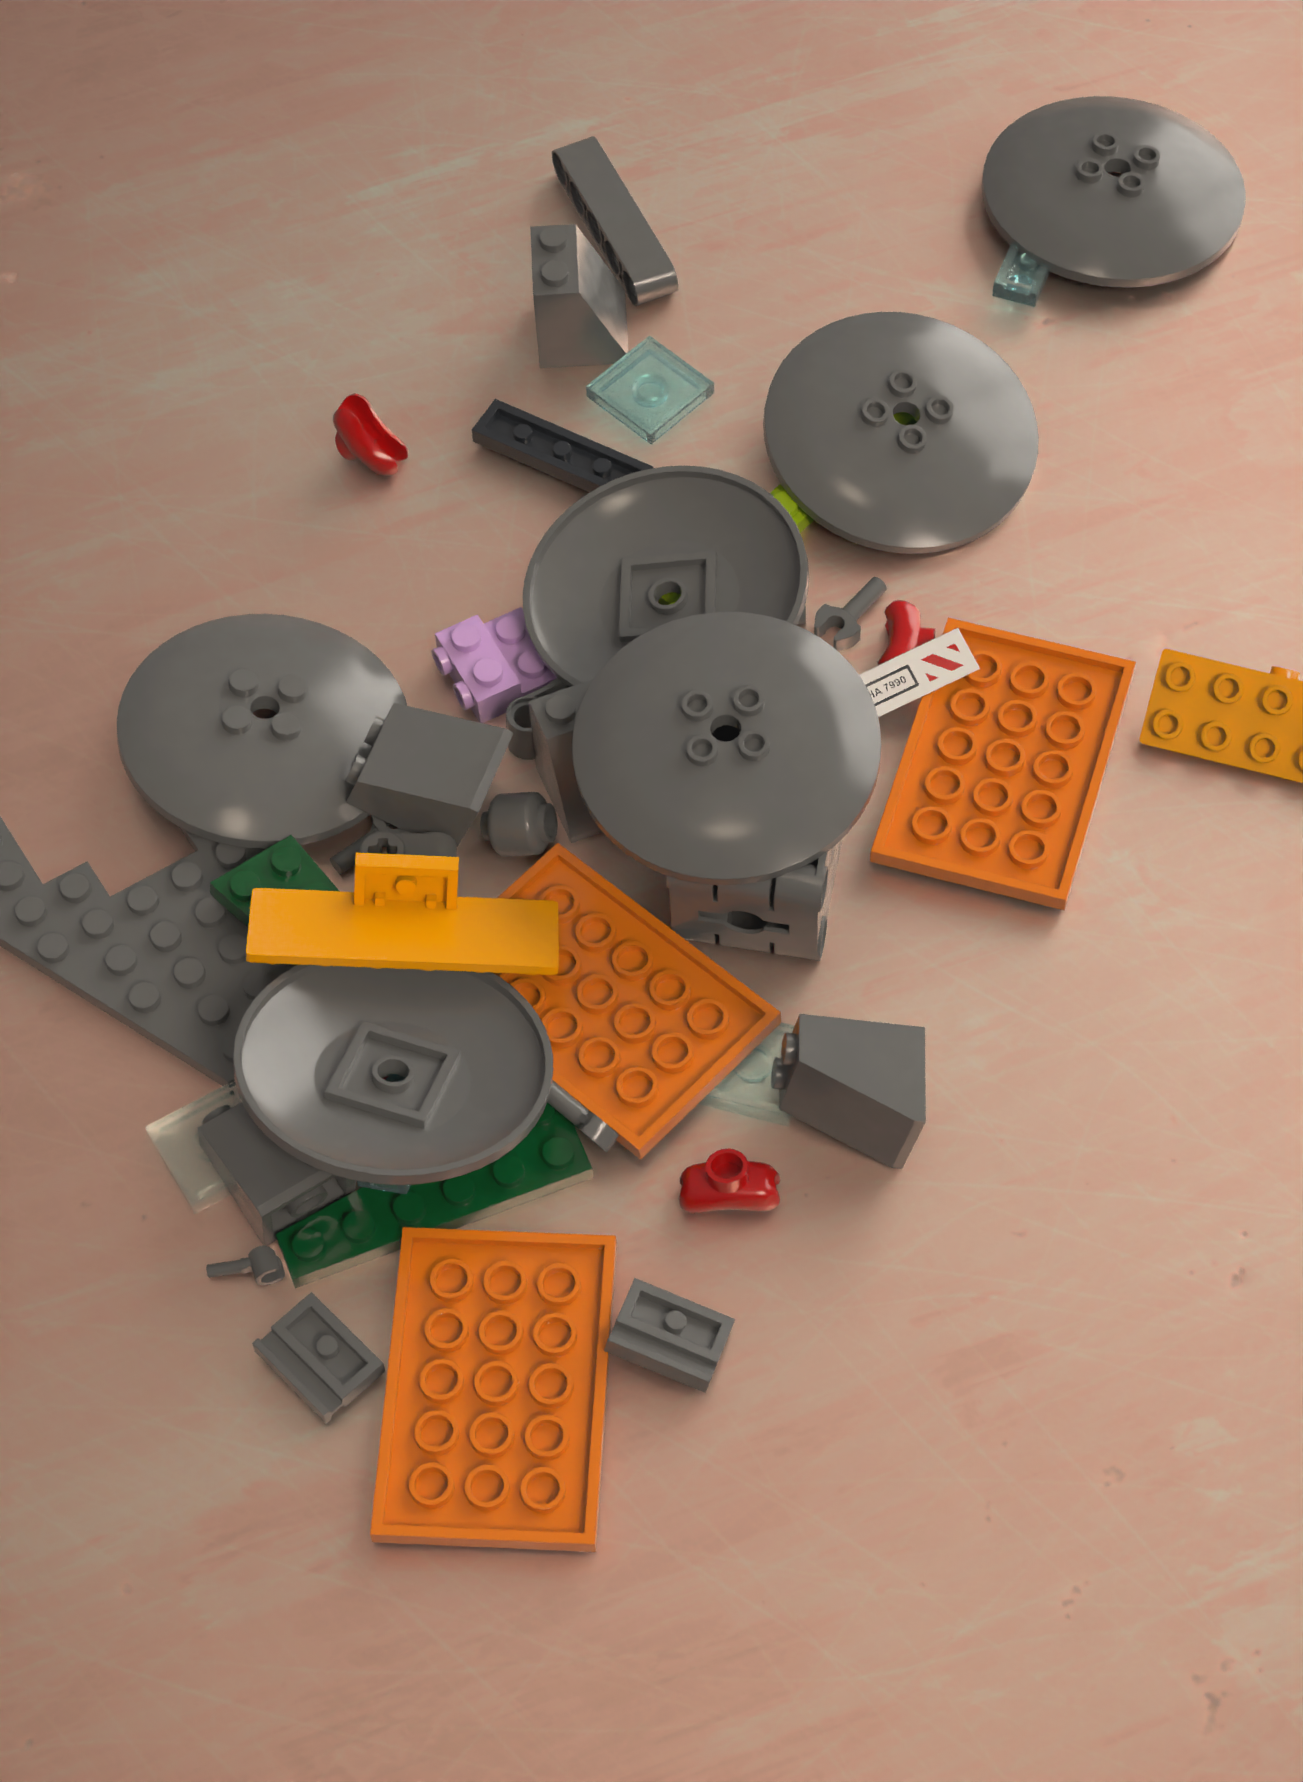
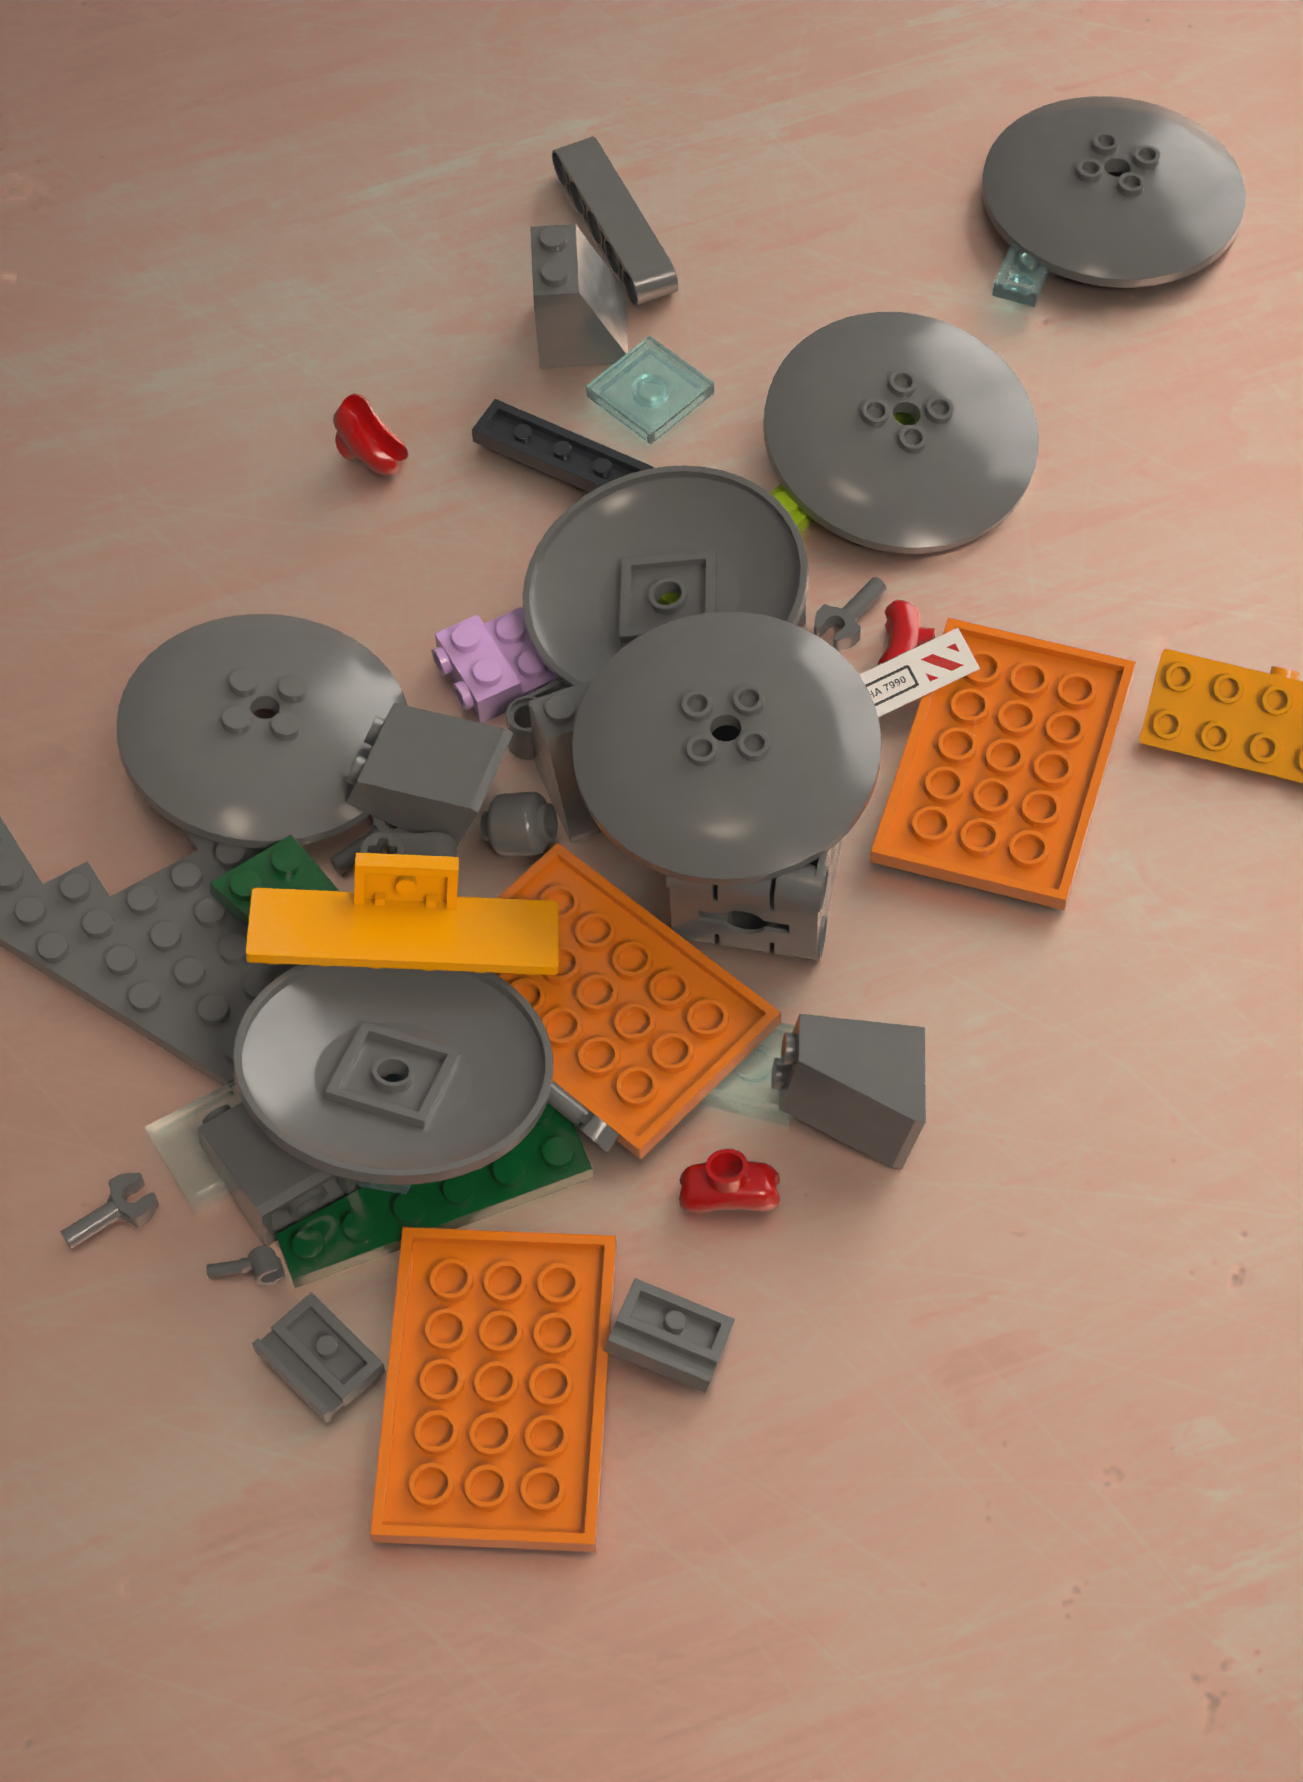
none -> dark grey bar [60,1173,159,1249]

